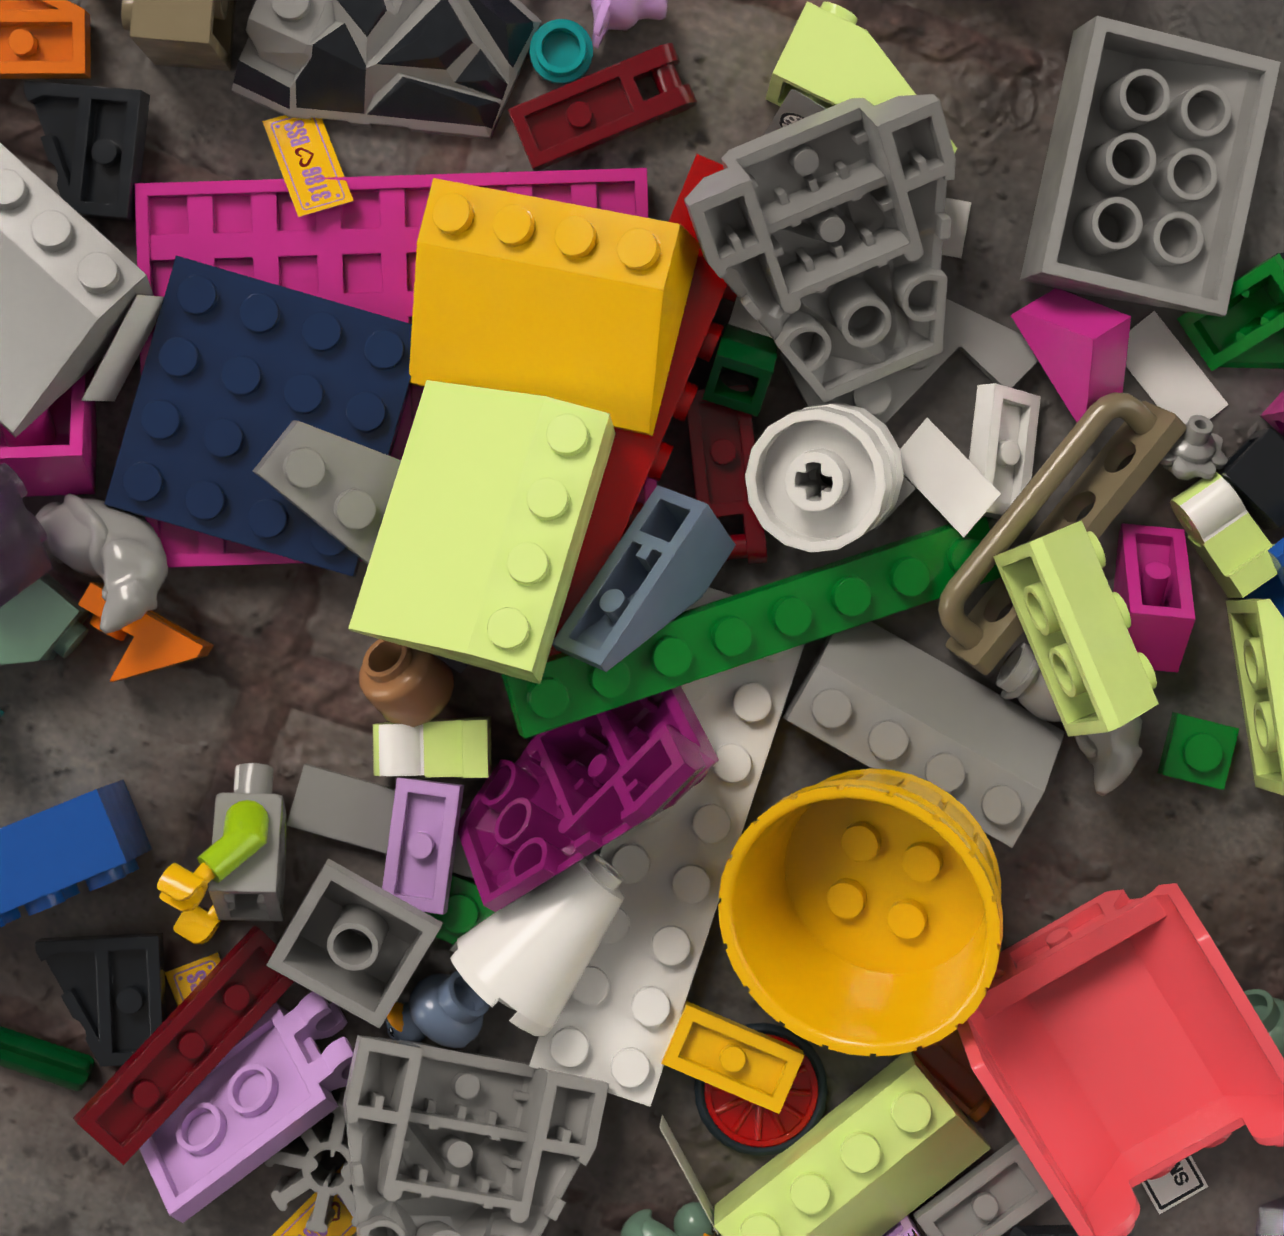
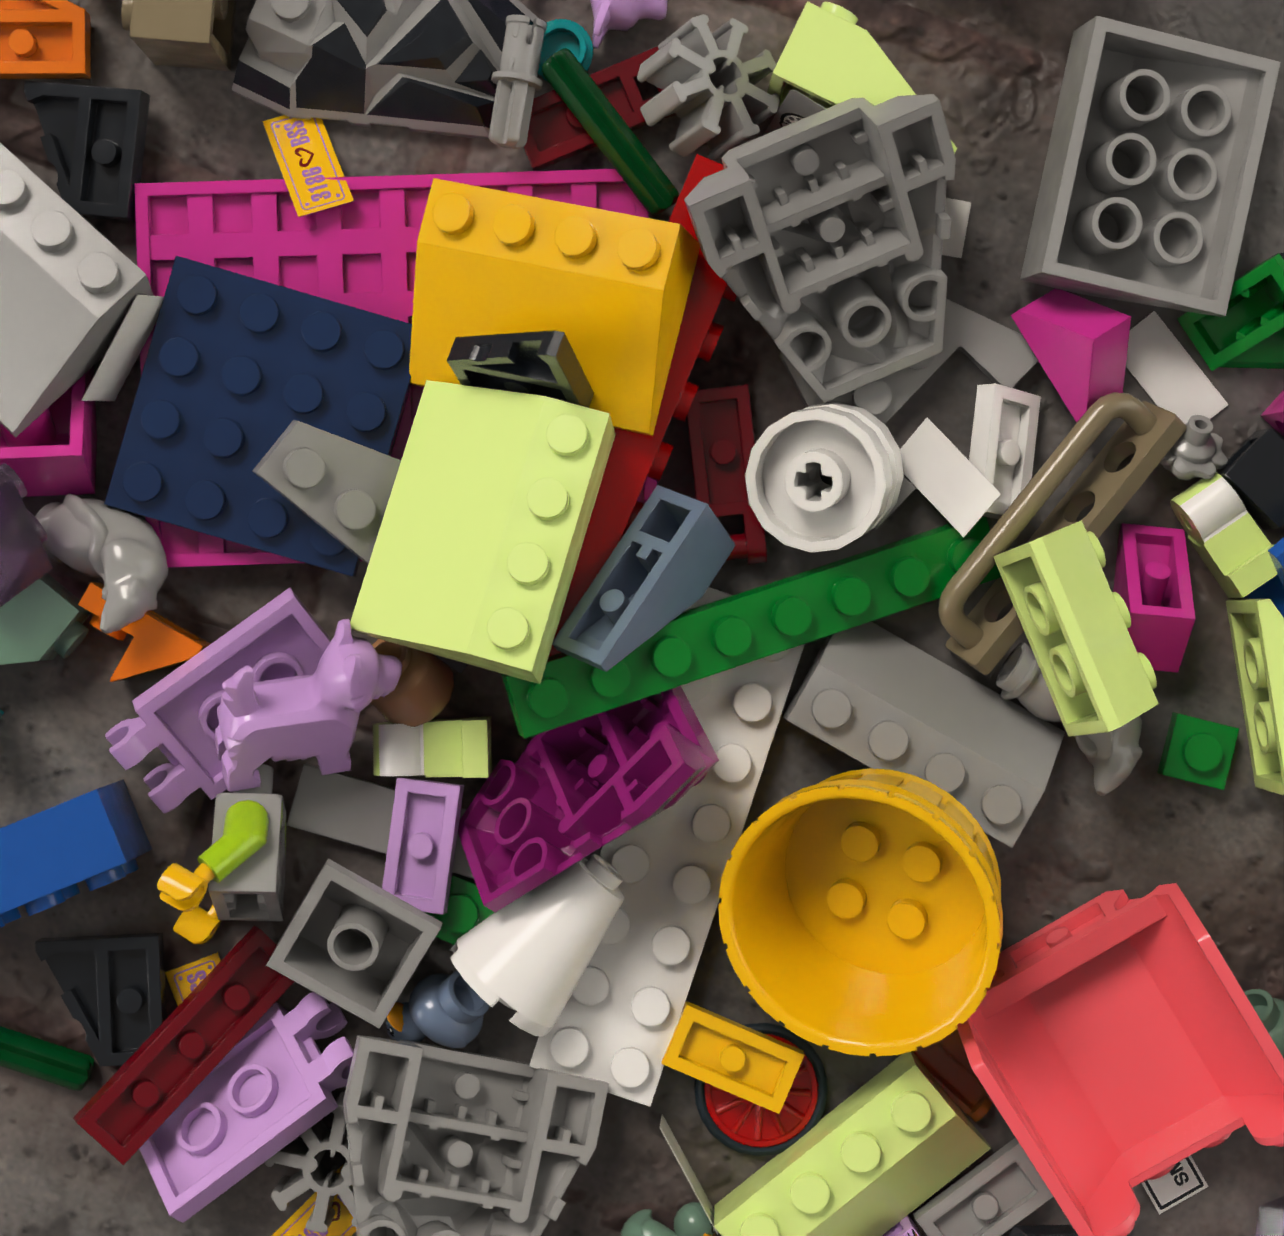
dark green leg [702,296,778,417] -> none
none -> lavender tile [105,587,331,814]
none -> lavender animal [215,619,402,792]
none -> black wing [447,330,594,408]
none -> light grey axle [488,15,547,149]
none -> dark green axle [542,48,679,217]
none -> light grey gear [637,14,780,160]

